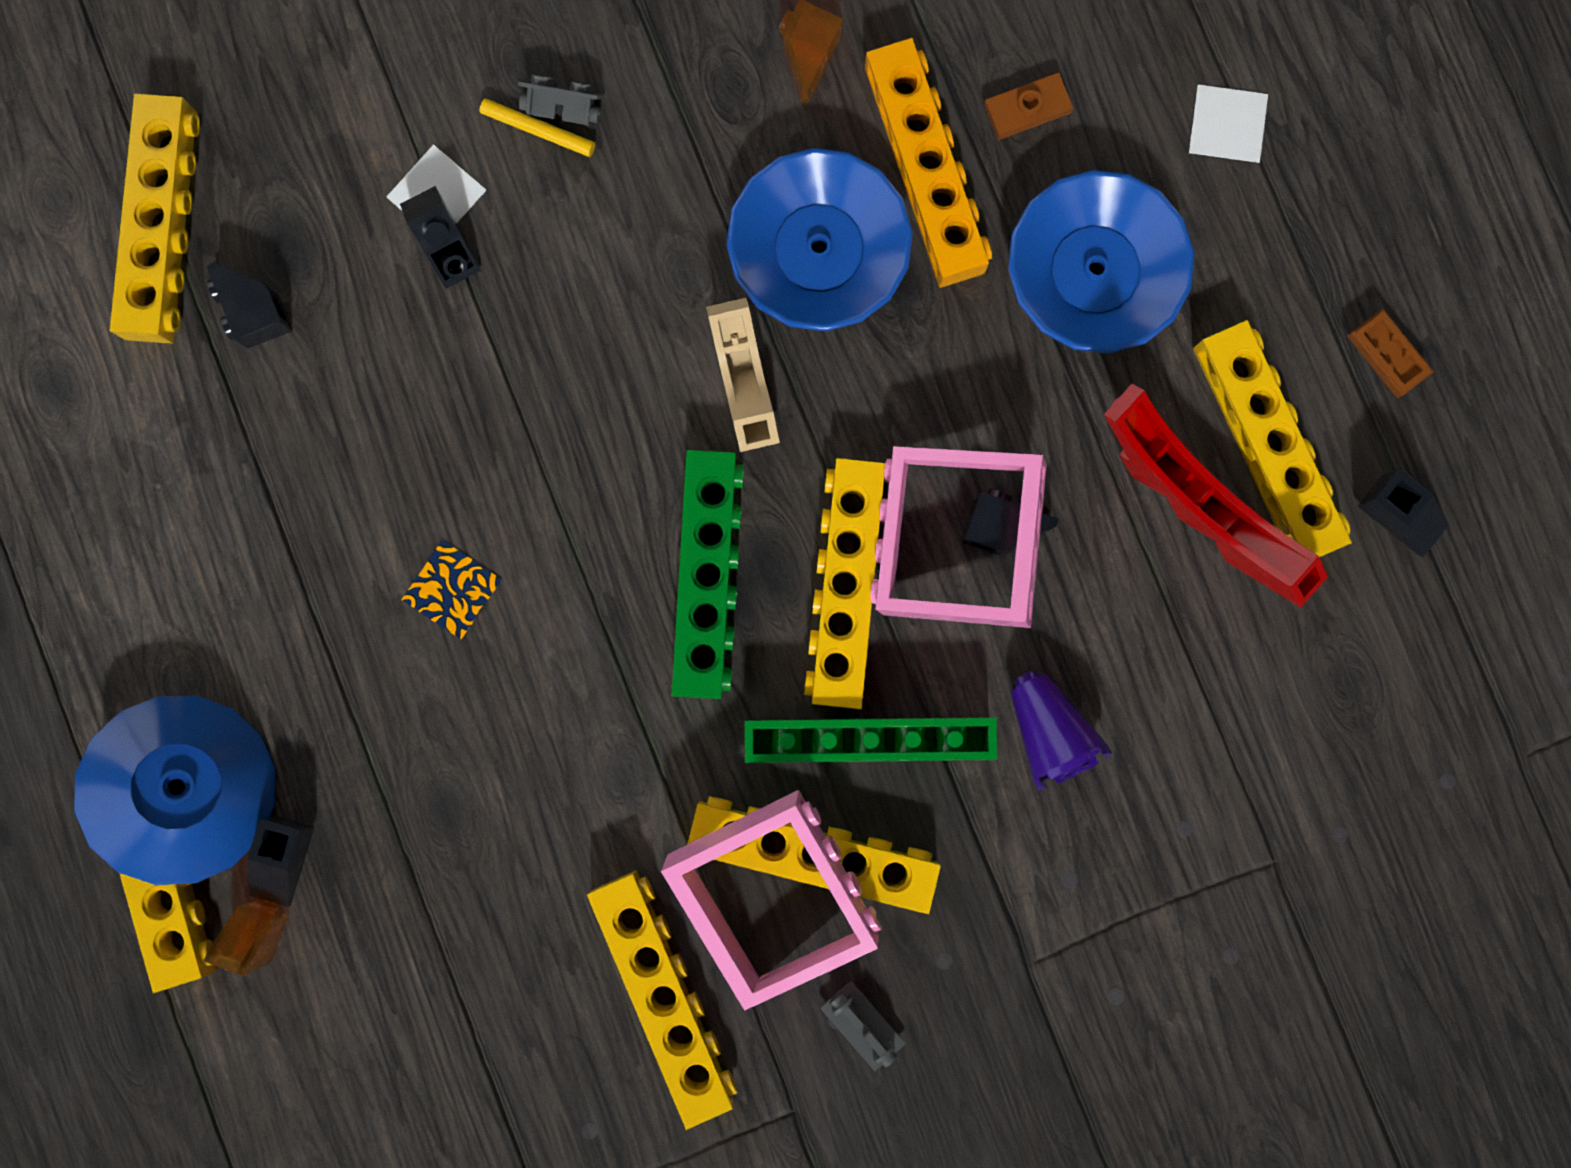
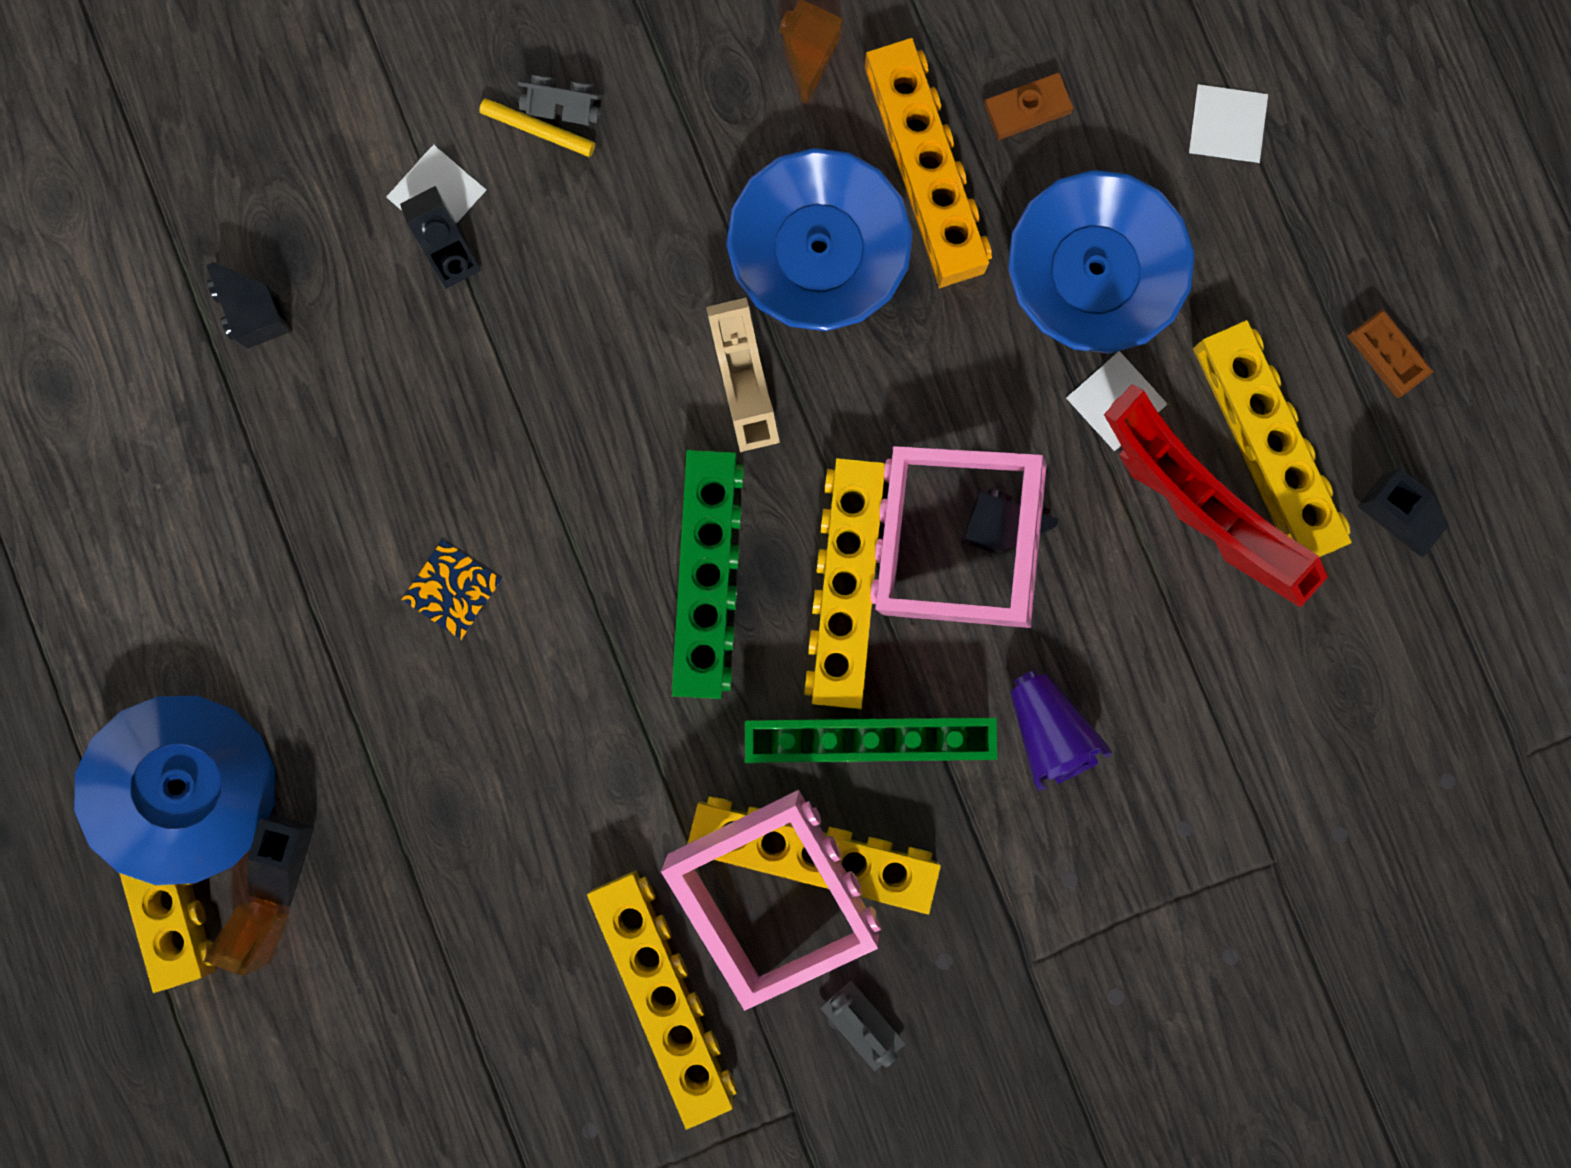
yellow brick [110,94,200,344] -> none
none -> white sticker [1066,351,1167,451]

